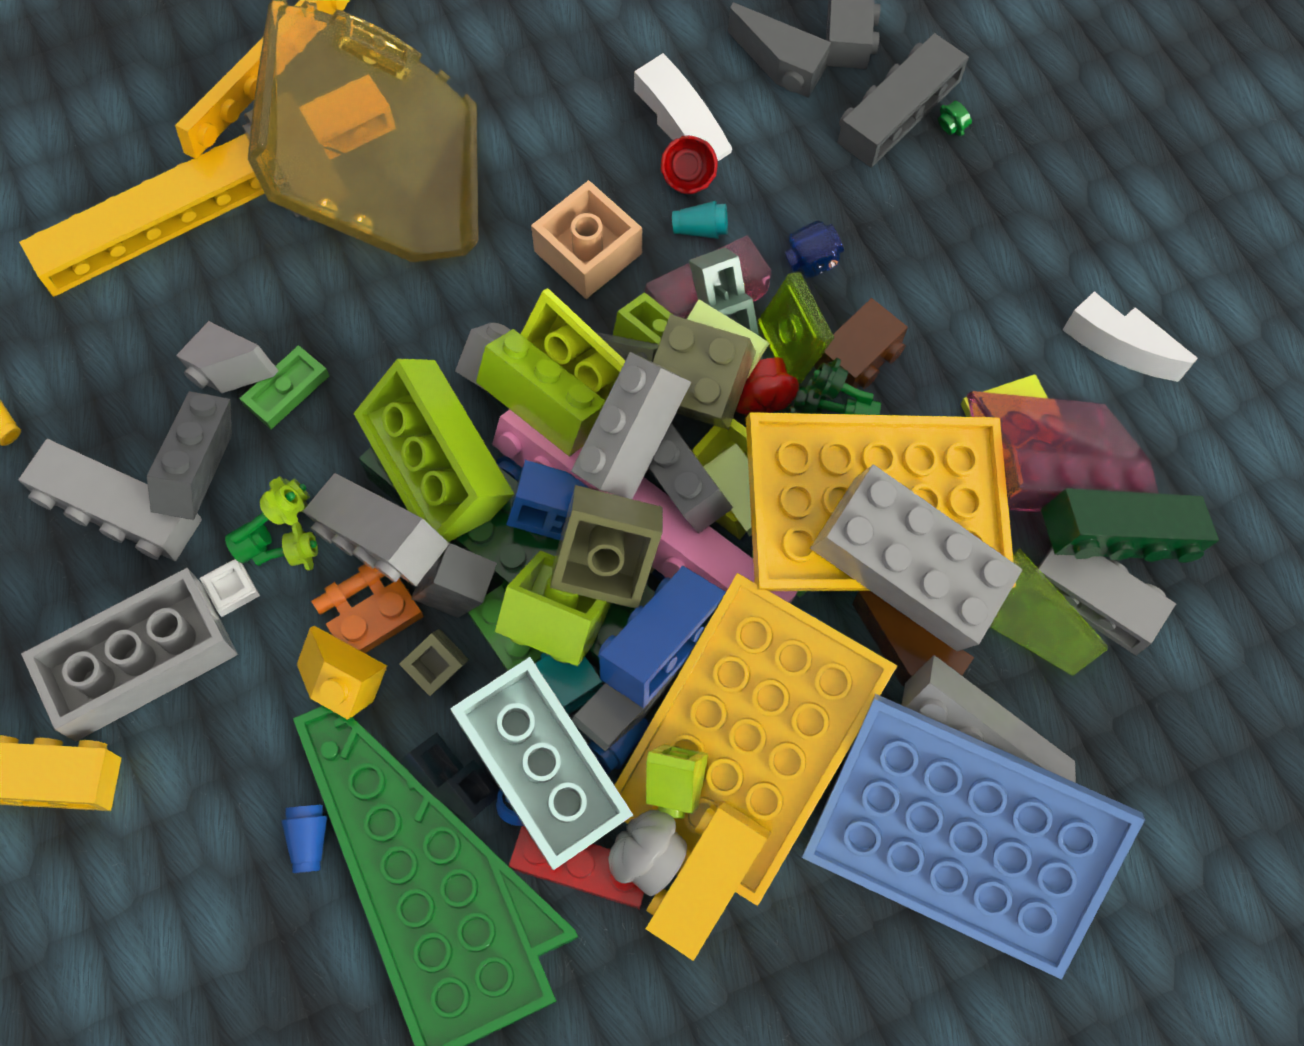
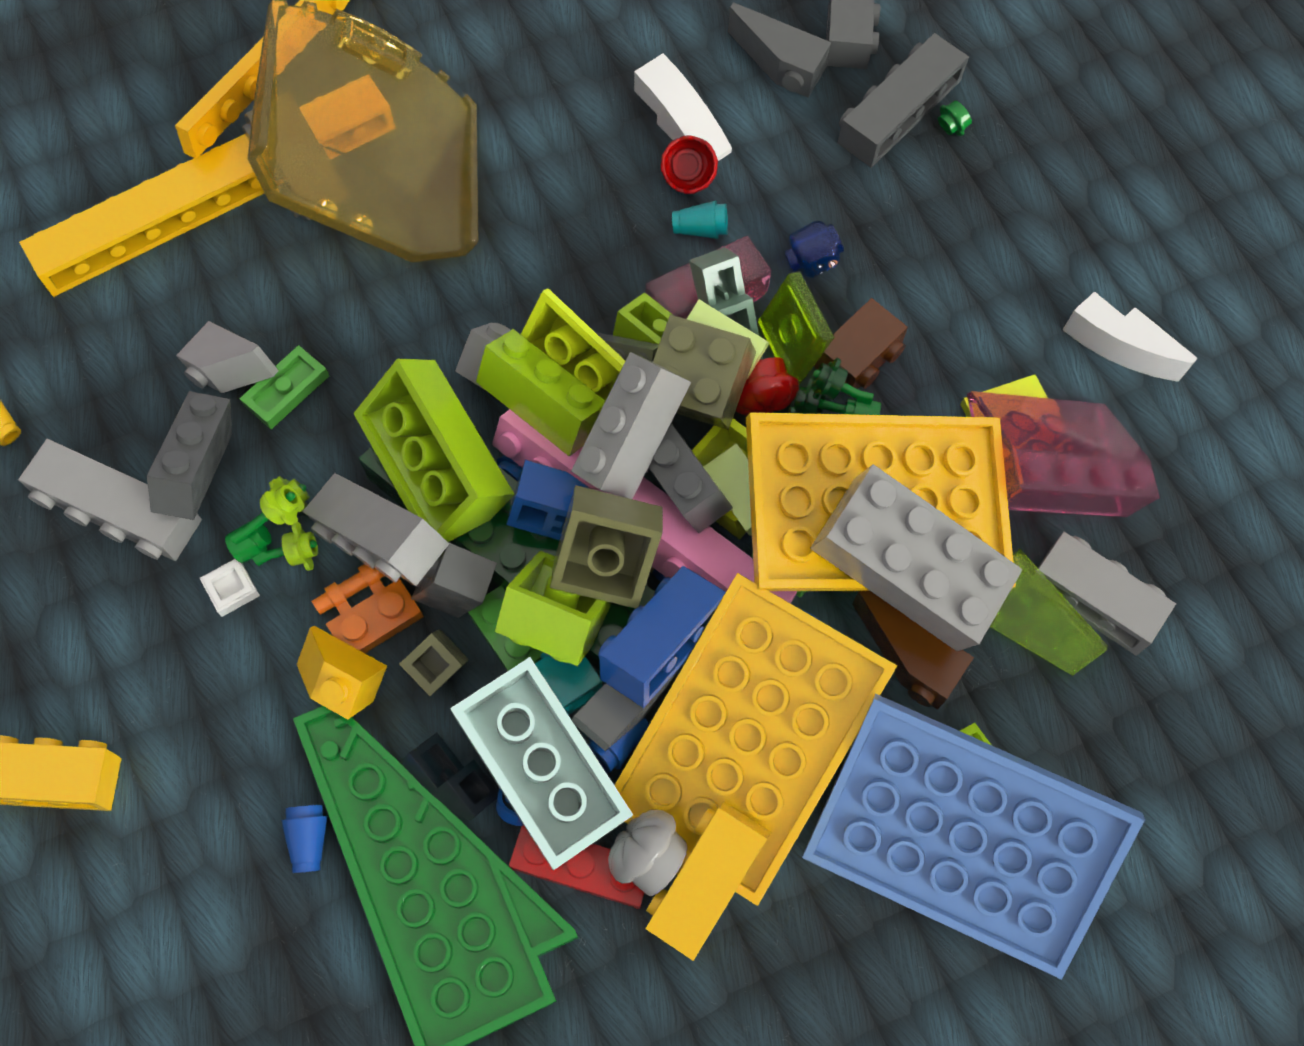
light grey brick [21,568,238,742] -> none
light nougat brick [531,180,642,299] -> none
lime slope [646,744,708,818] -> none
light grey brick [902,655,1076,783] -> none
dark green brick [1041,488,1219,563] -> none

